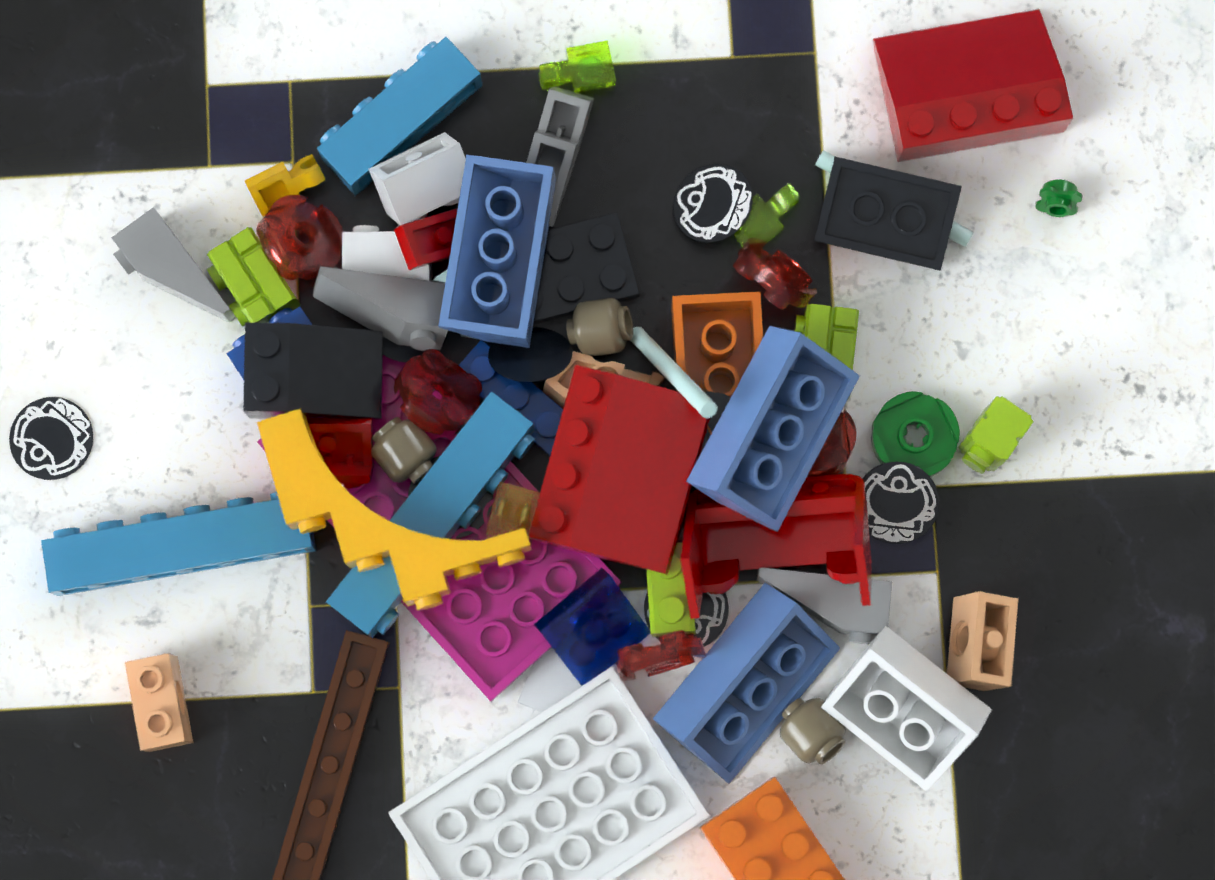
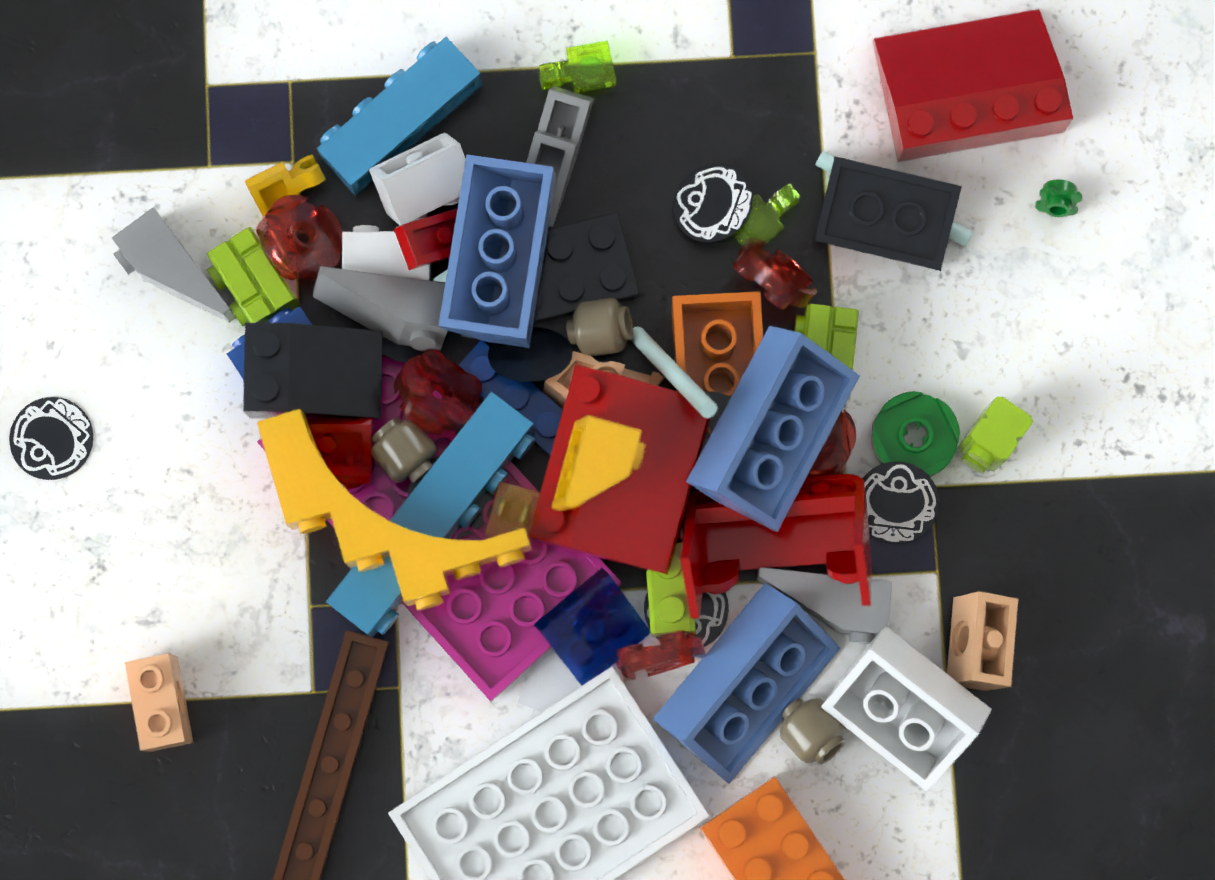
dark azure brick [41,492,317,596] -> none
none -> yellow slope [551,416,645,511]

